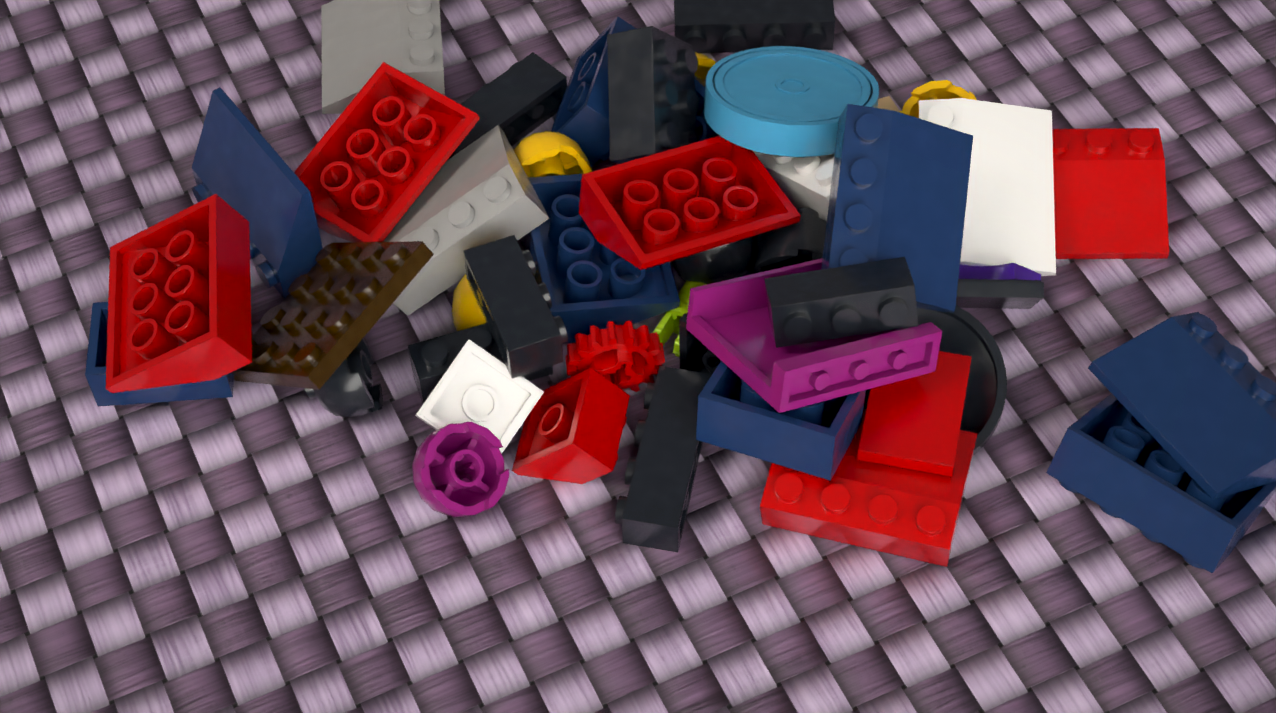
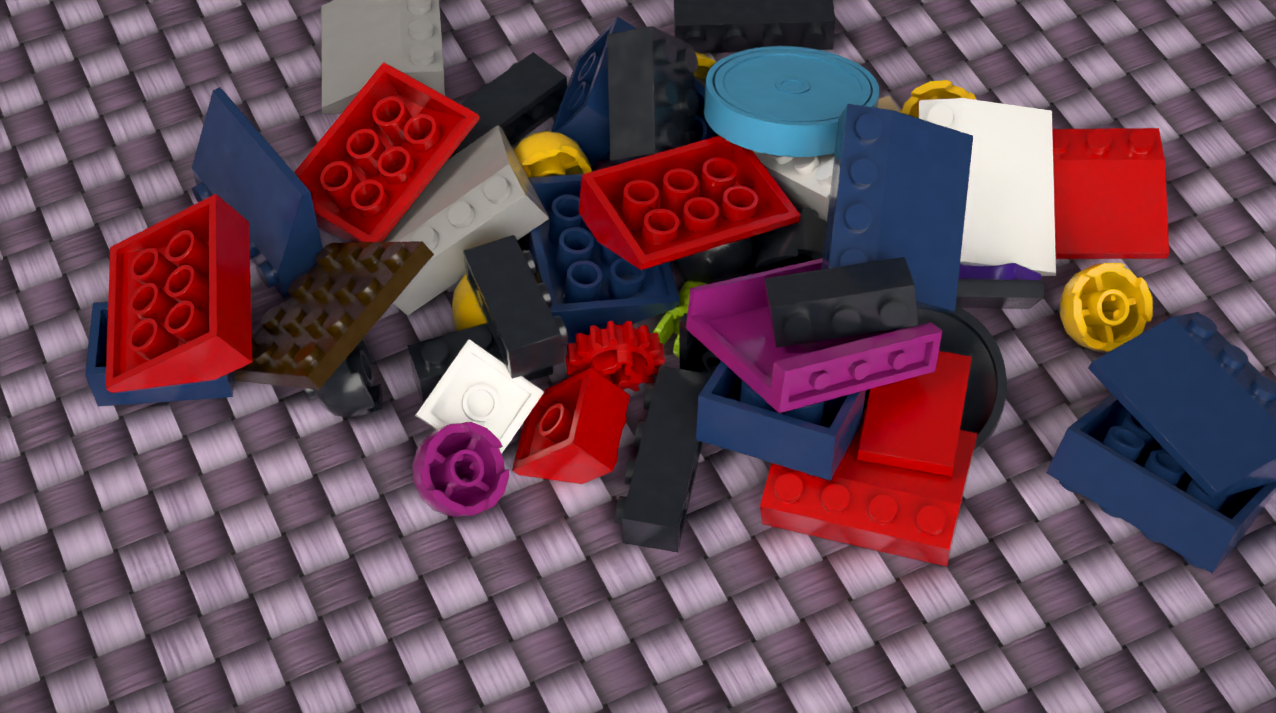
none -> yellow cylinder [1059,263,1153,352]

